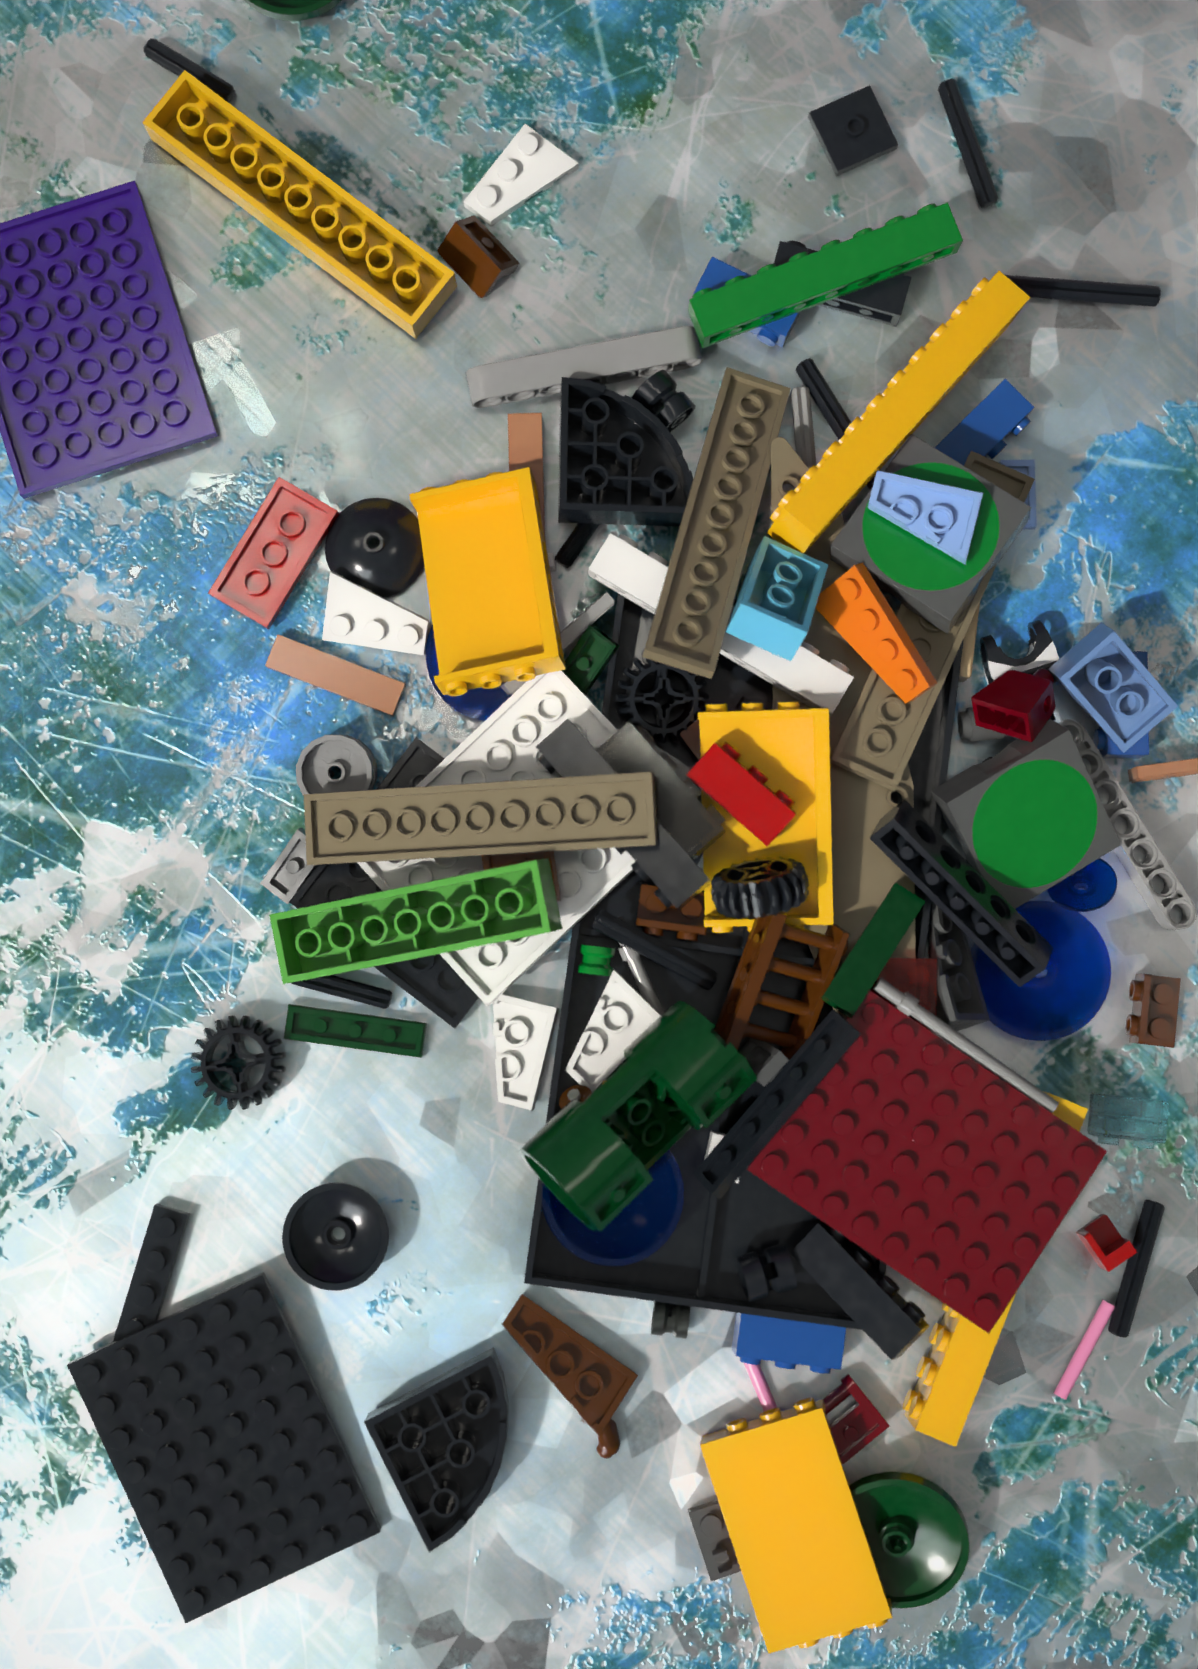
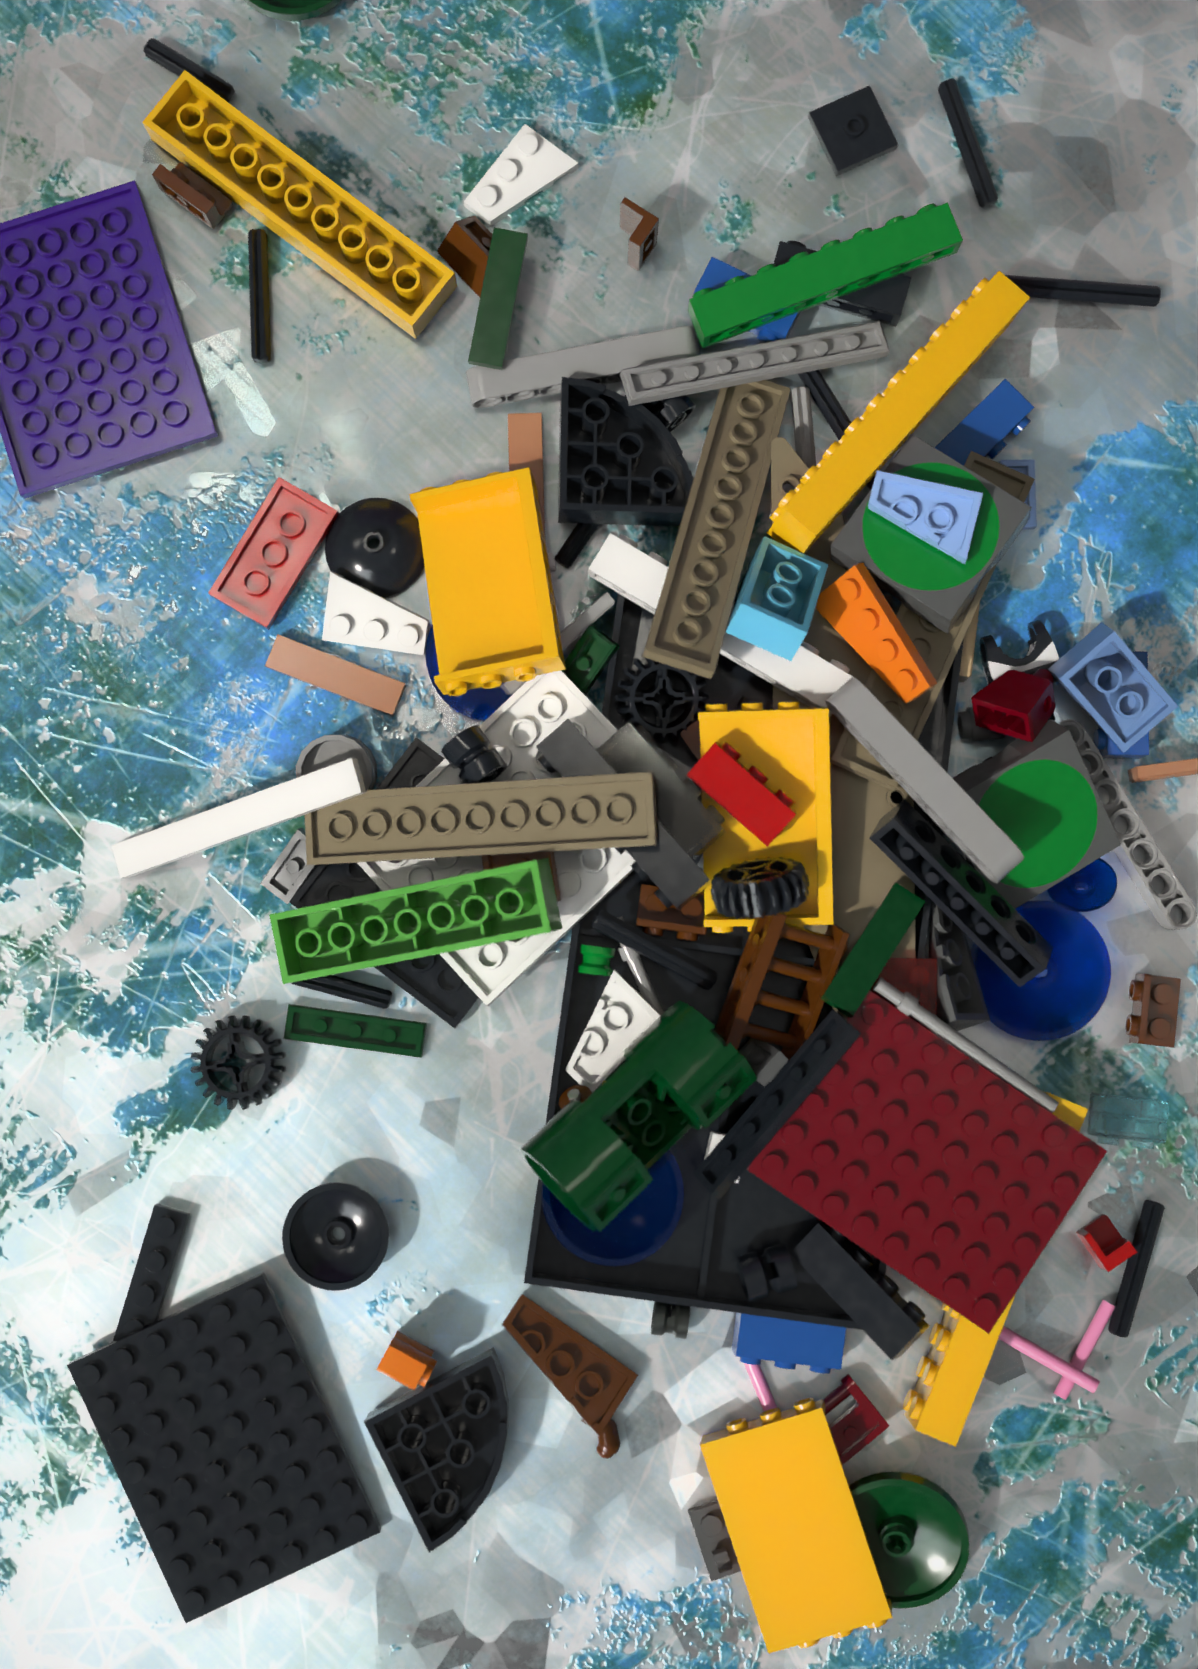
white wing [492,994,559,1111] -> none
none -> white tile [111,758,367,878]
none -> reddish brown bracket [152,163,233,230]
none -> black axle [248,229,271,363]
none -> orange brick [376,1331,437,1390]
none -> black wheel [441,725,507,784]
none -> dark green tile [468,227,528,370]
none -> reddish brown panel [620,197,659,271]
none -> light grey tile [620,321,890,406]
none -> light grey beam [825,677,1024,883]
none -> bright pink bar [998,1326,1100,1393]

